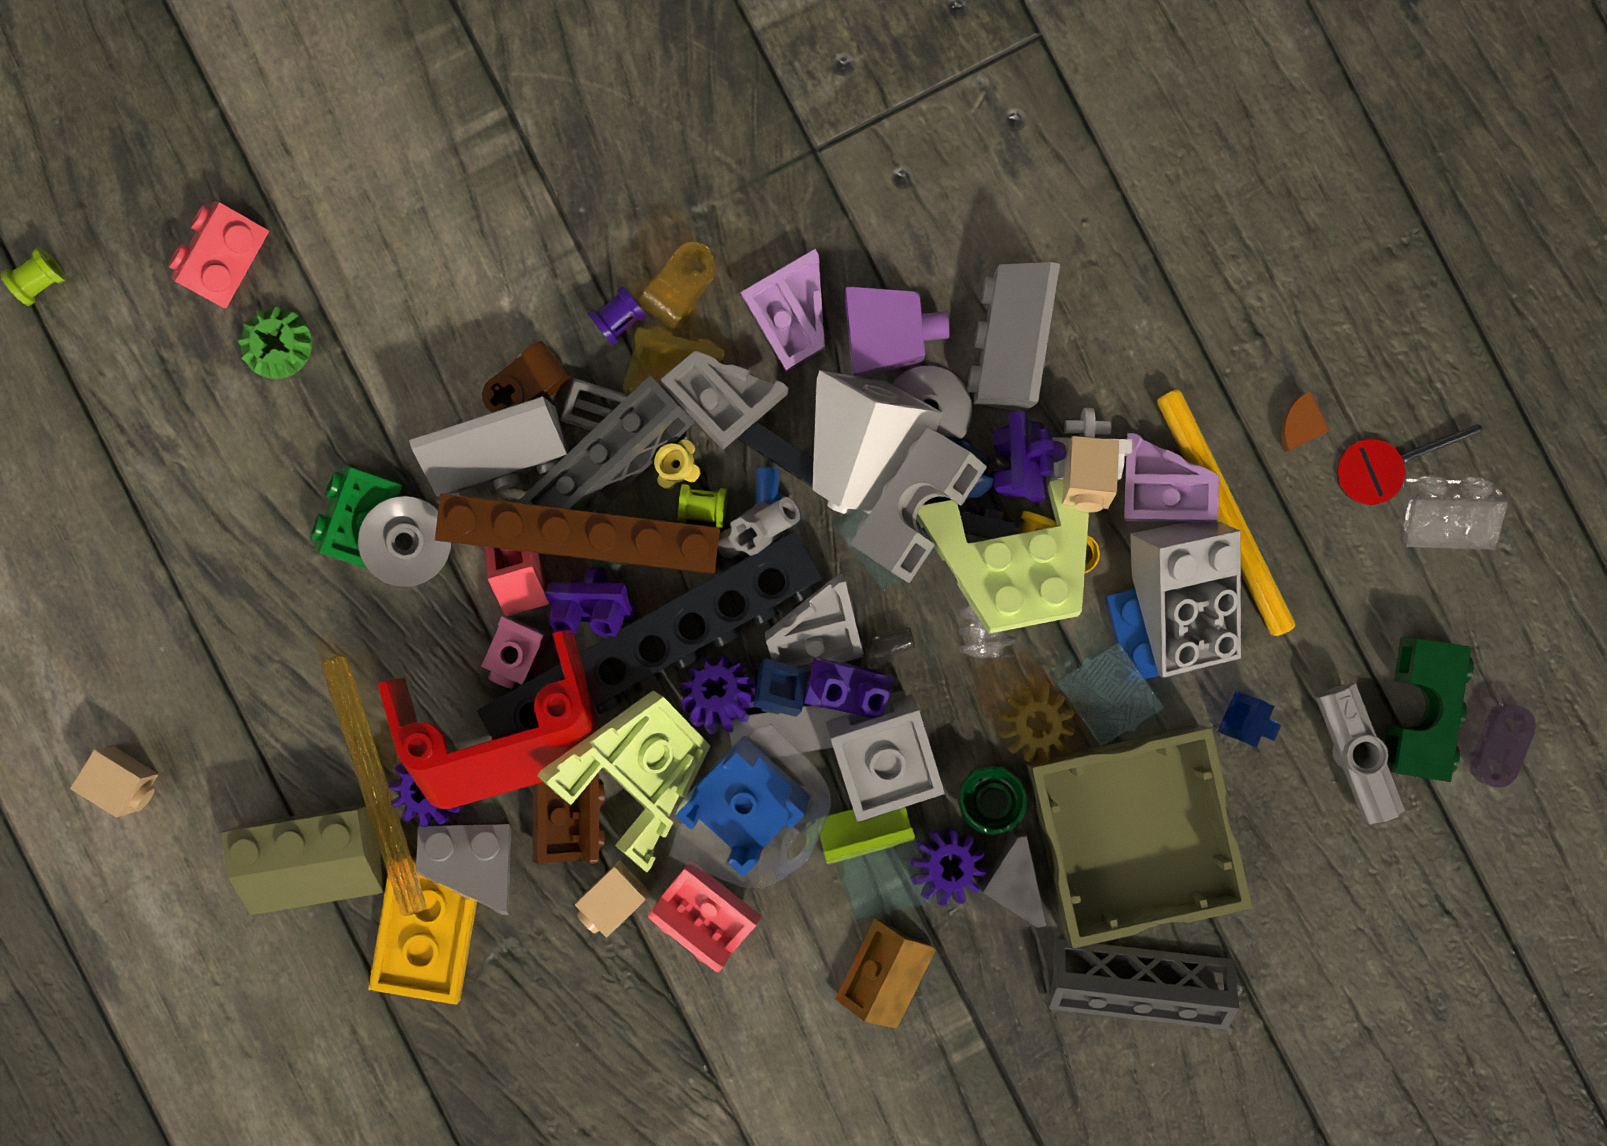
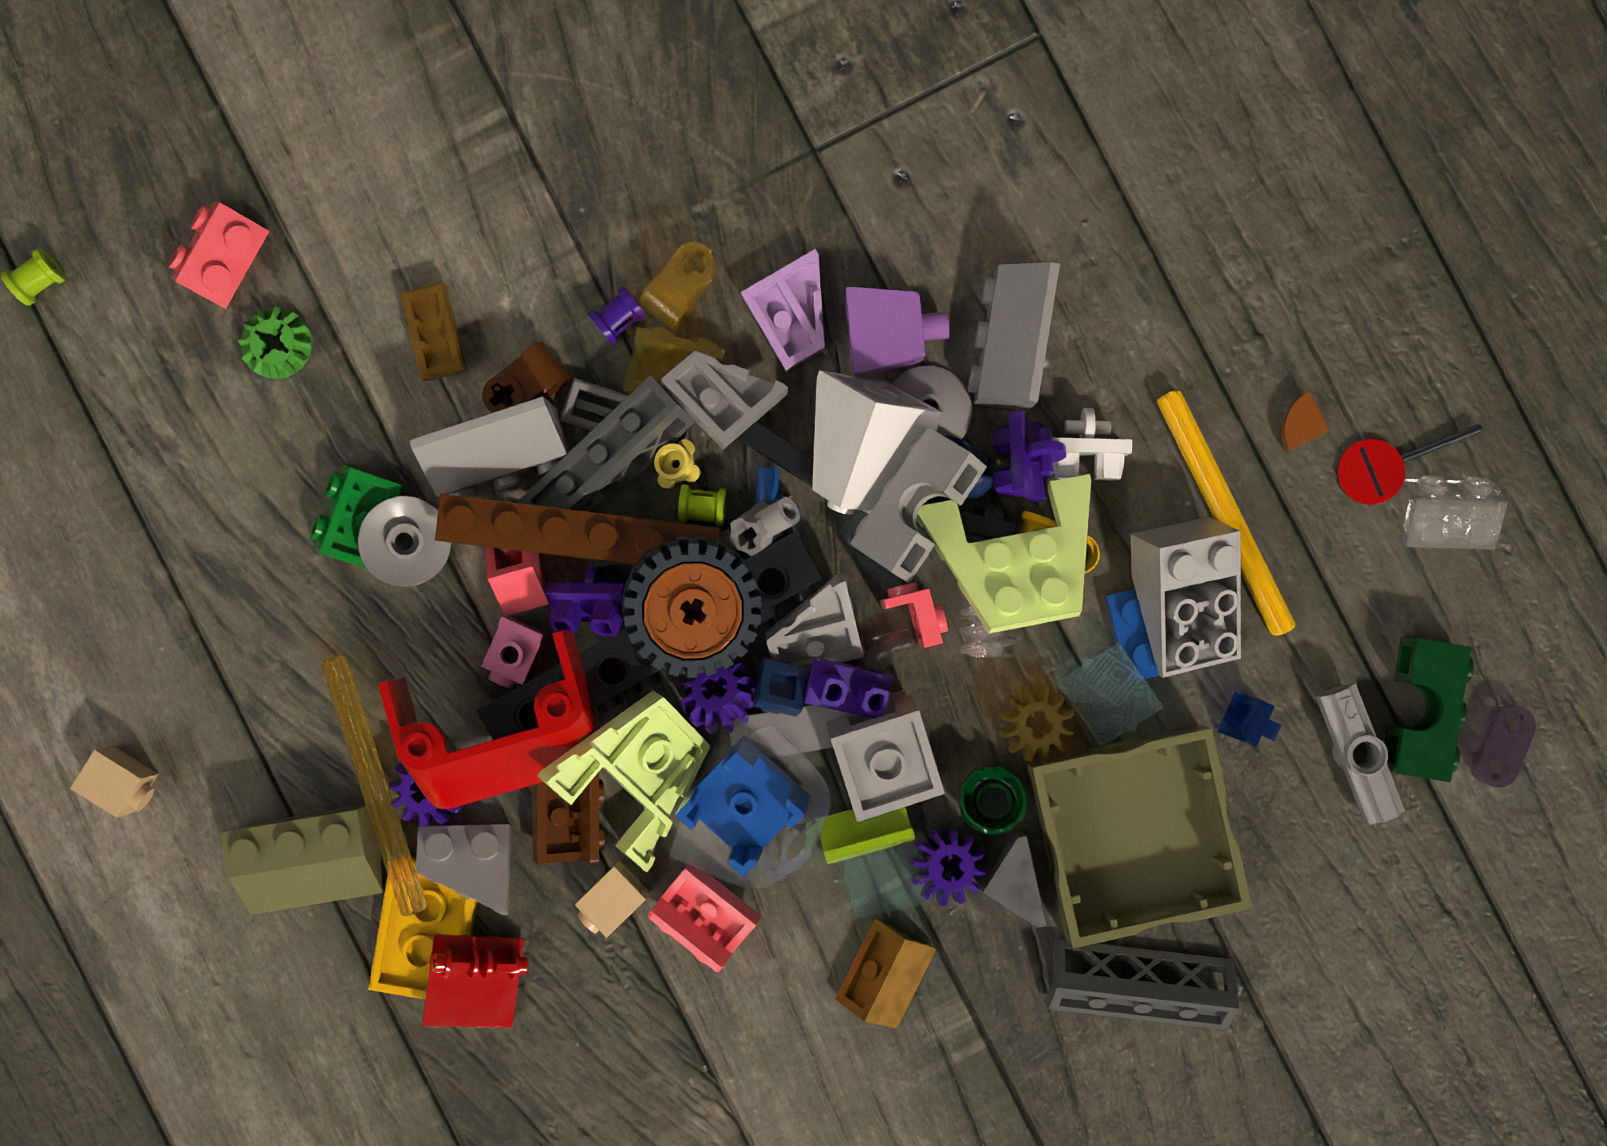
tan brick [1062,436,1119,512] -> none
lavender wing [1124,433,1219,523] -> none
none -> pearl gold plate [400,282,468,382]
none -> red hinge [421,934,528,1028]
none -> wheel [622,536,762,678]
none -> coral bracket [880,582,948,648]

